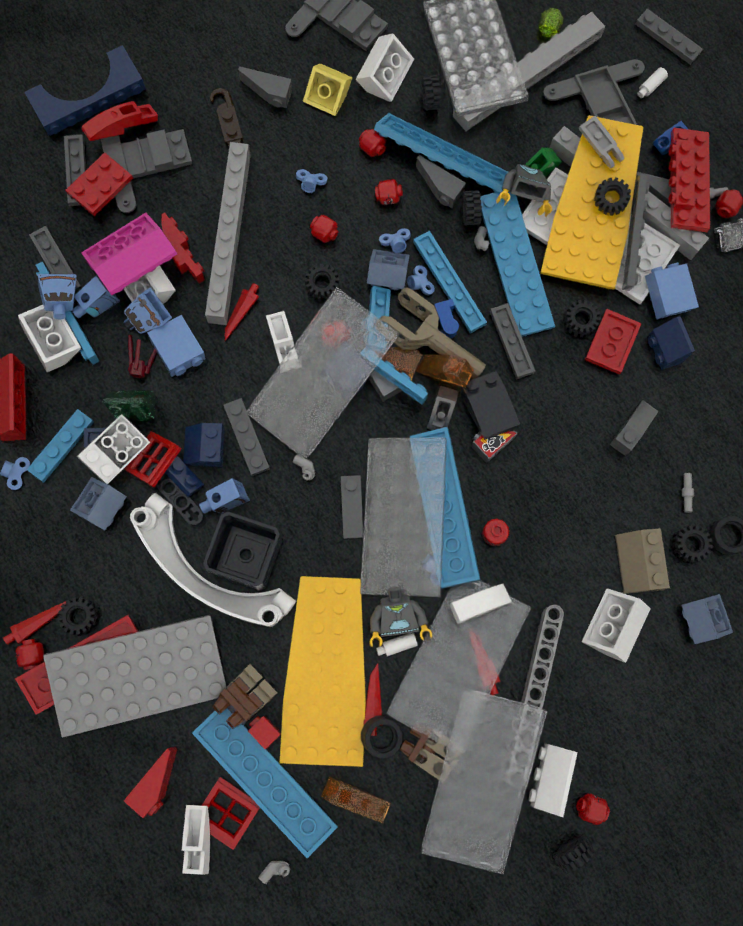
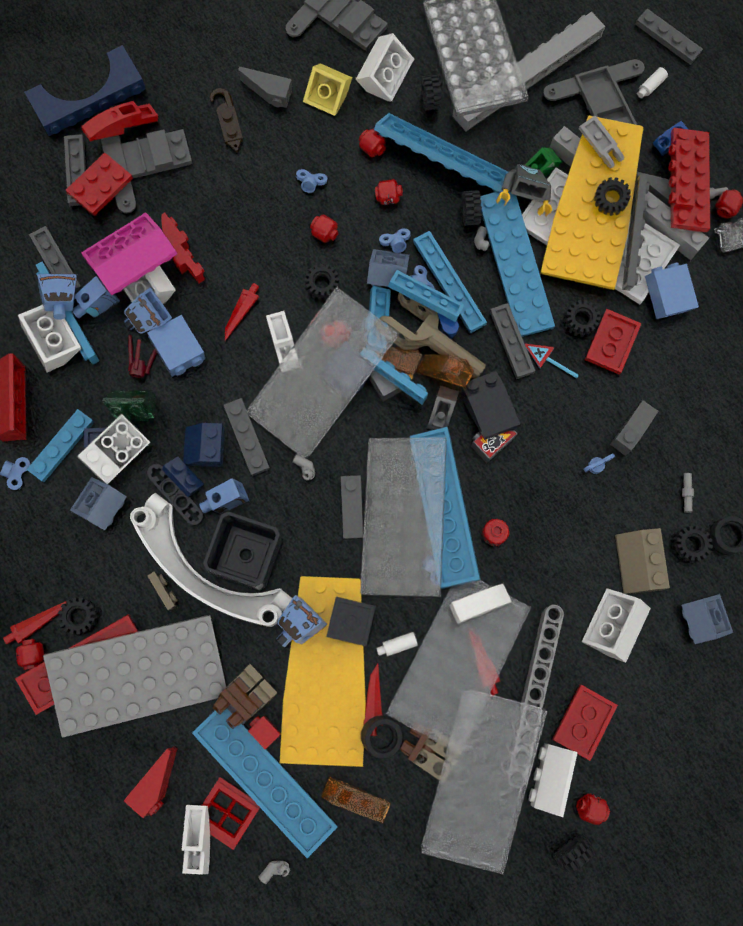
red piece [124,431,182,487] -> none
light grey brick [205,142,251,325] -> none
dark grey torso [369,586,432,647] -> none
dark grey slope [416,155,466,208] -> none
clear neon green head [538,8,564,38] -> none
dark blue slope [648,316,695,370] -> none
none -> dark tan plate [148,571,178,612]
none -> medium blue torso [276,595,327,647]
none -> black plate [326,597,376,646]
none -> dark azure plate [388,270,464,322]
none -> piece [524,343,578,378]
none -> red plate [552,685,618,761]
none -> medium blue piece [584,454,615,474]

